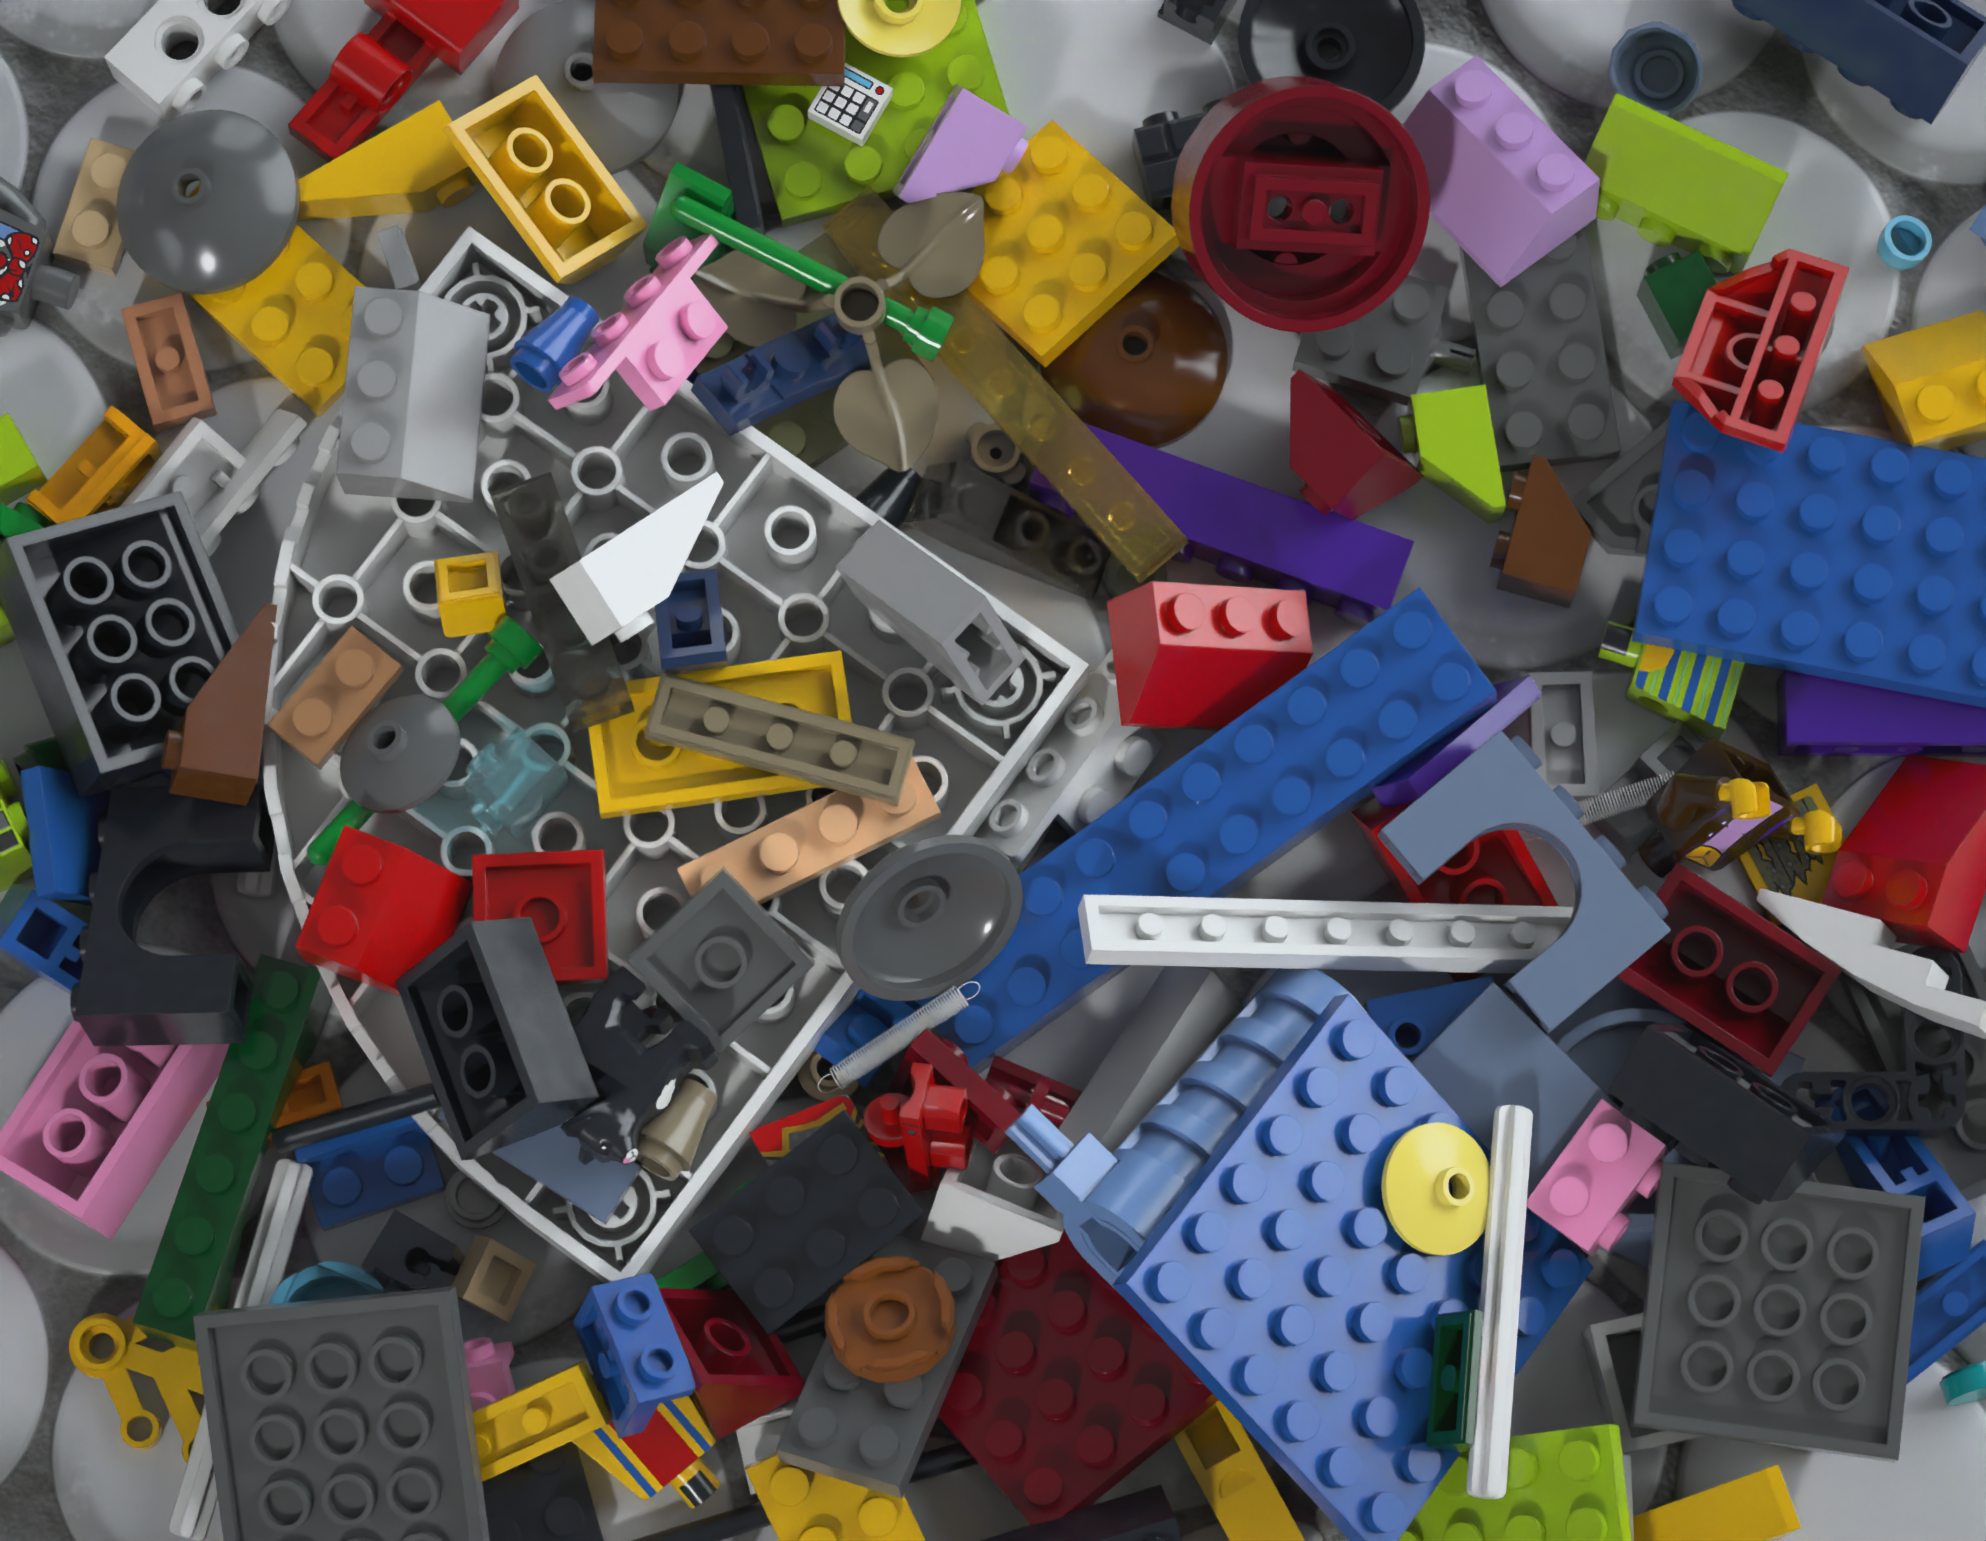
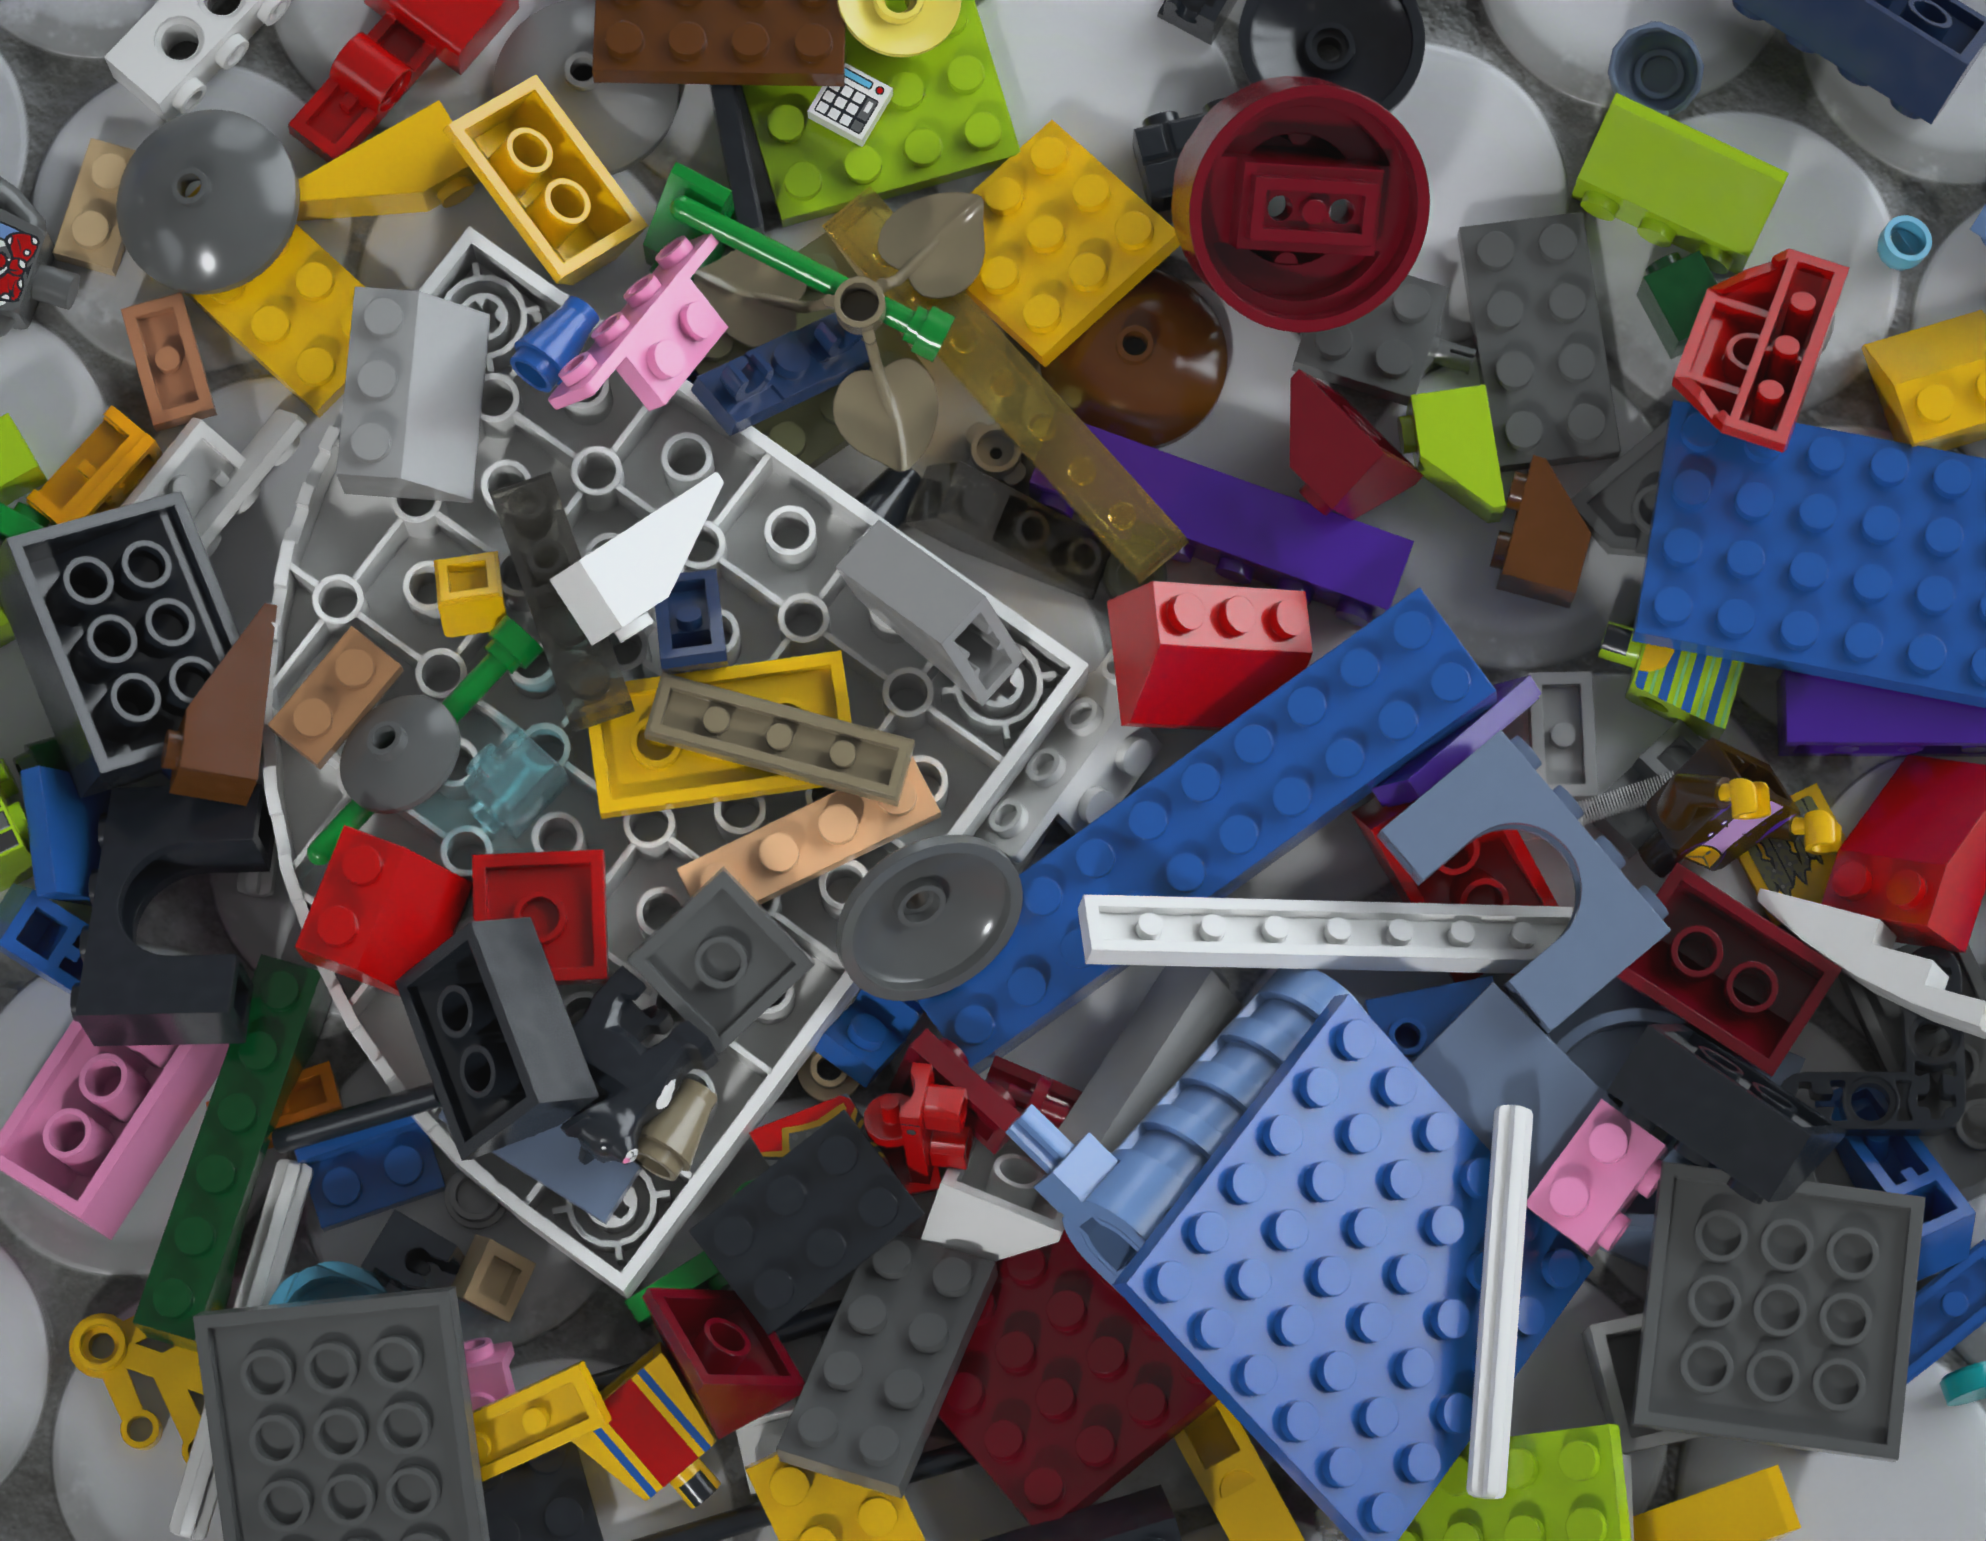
light grey tile [377,225,422,291] -> none
blue bracket [573,1273,696,1438] -> none
white piece [817,981,980,1093] -> none
dark orange tile [825,1256,957,1383] -> none
lavender slope [892,84,1028,203] -> none
light yellow dish [1381,1123,1490,1256] -> none
lavender slope [1403,55,1600,288] -> none
dark green slope [1426,1310,1483,1452] -> none

